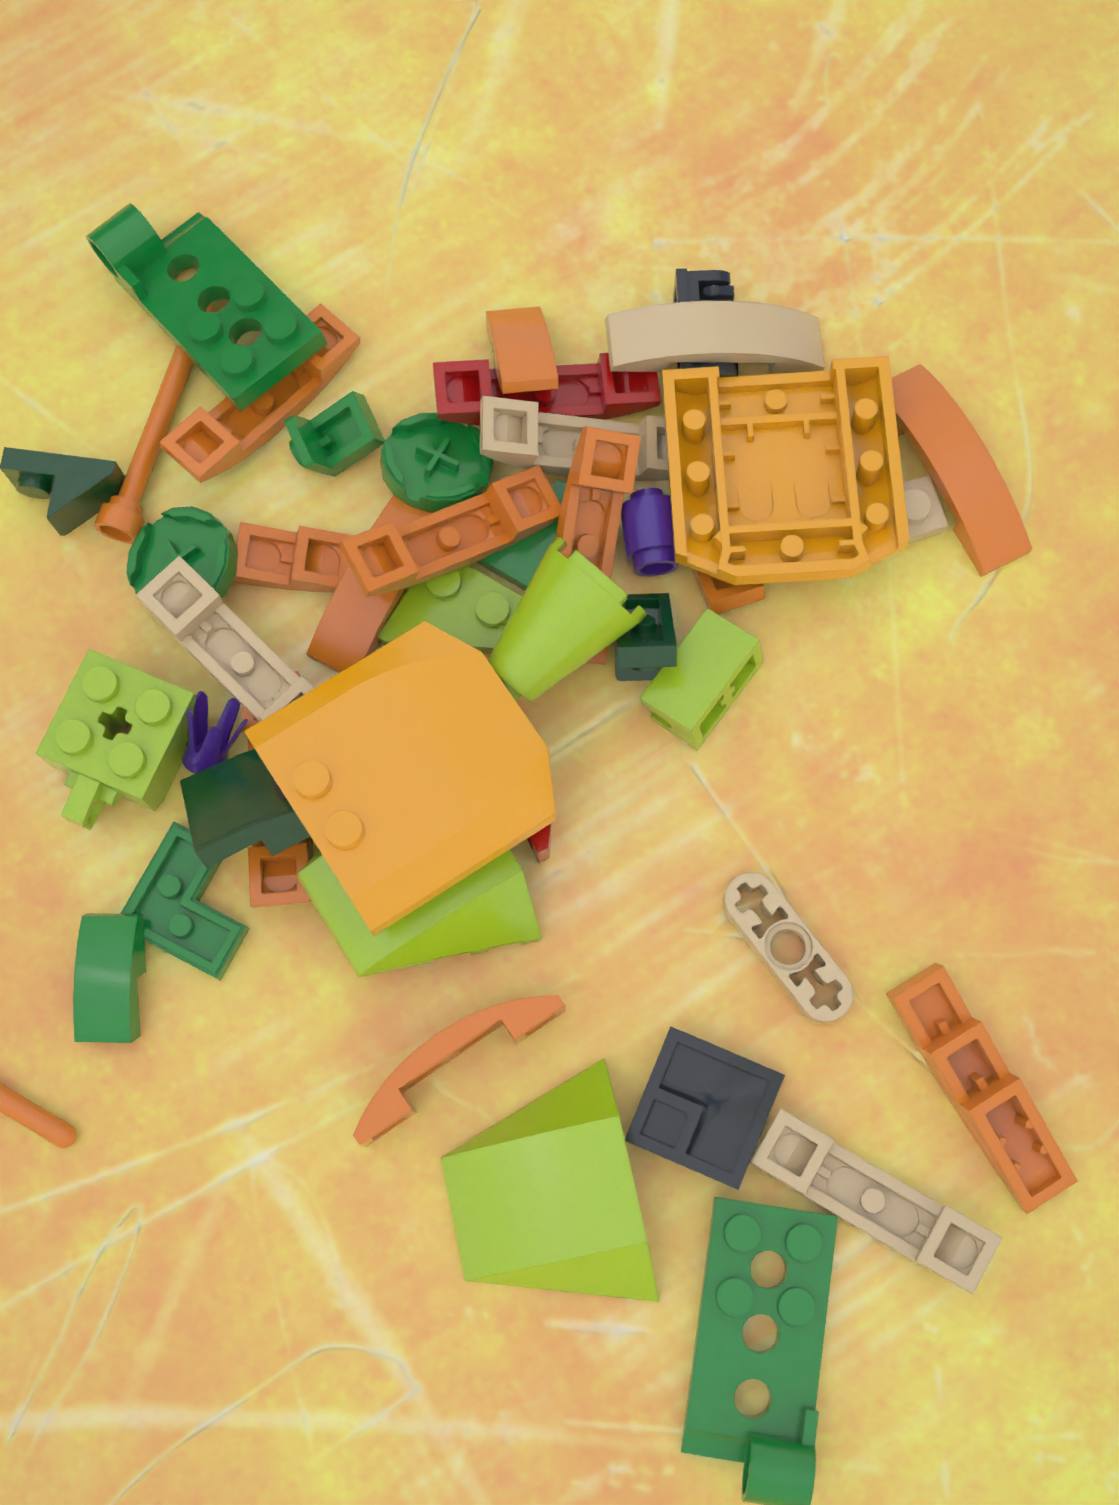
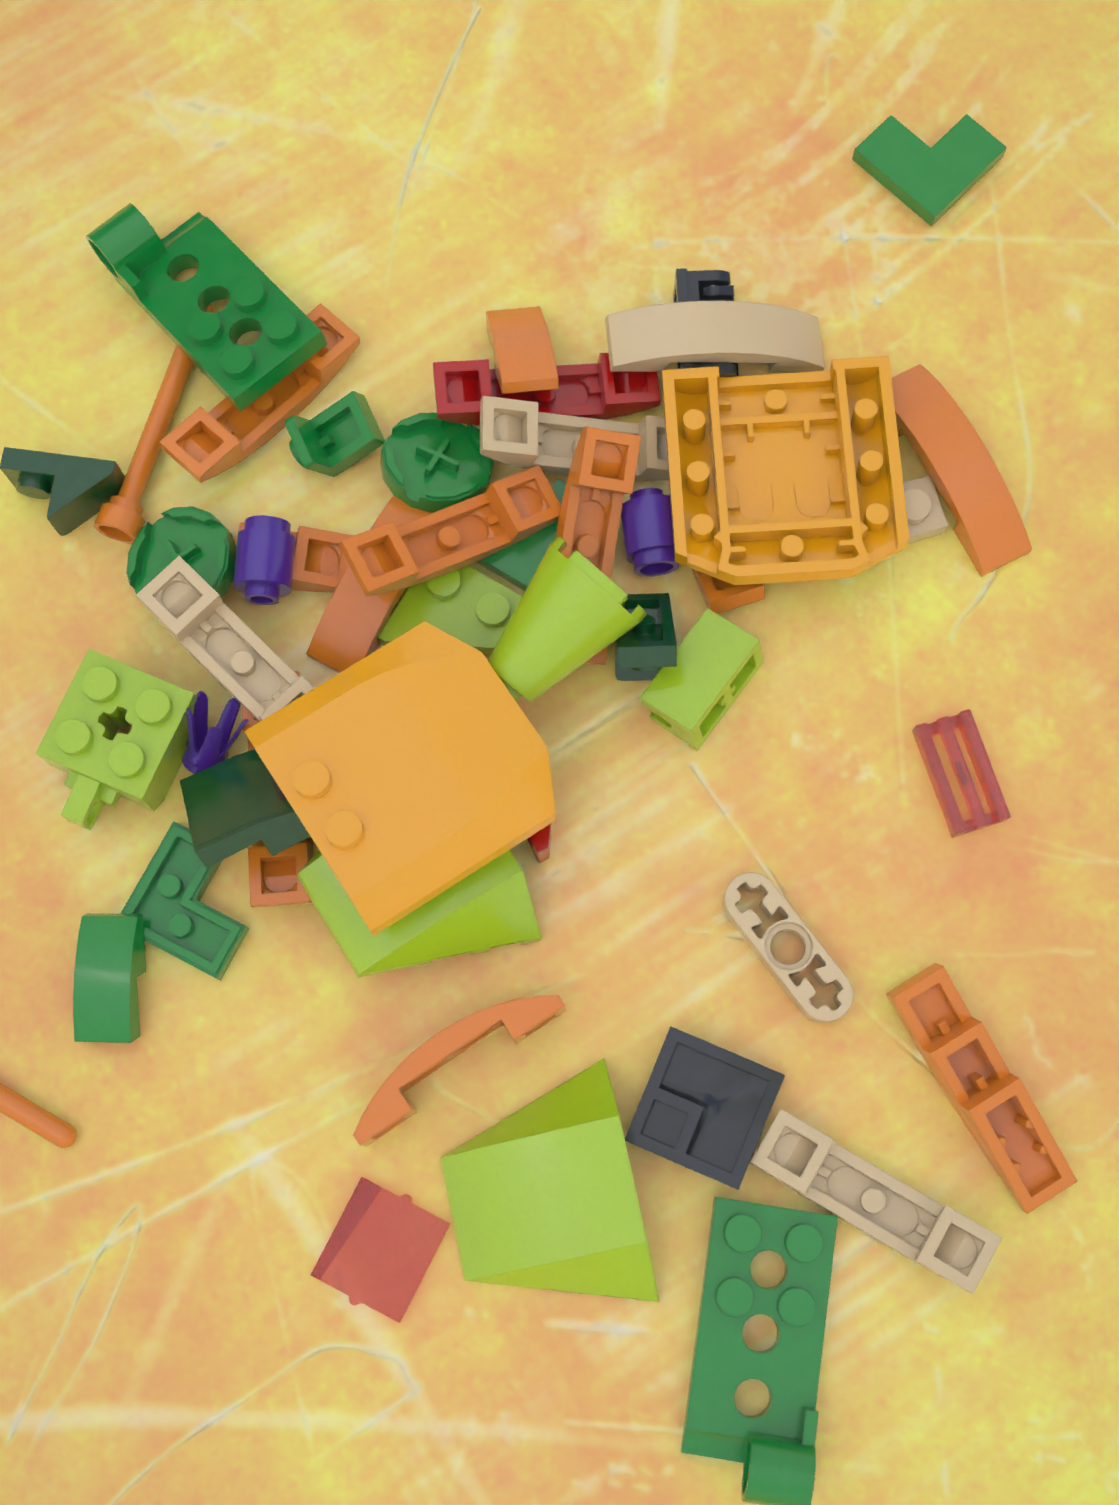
none -> dark purple brick [233,515,296,605]
none -> clear red piece [311,1177,451,1323]
none -> green tile [852,114,1007,227]
none -> clear red tile [912,709,1011,838]

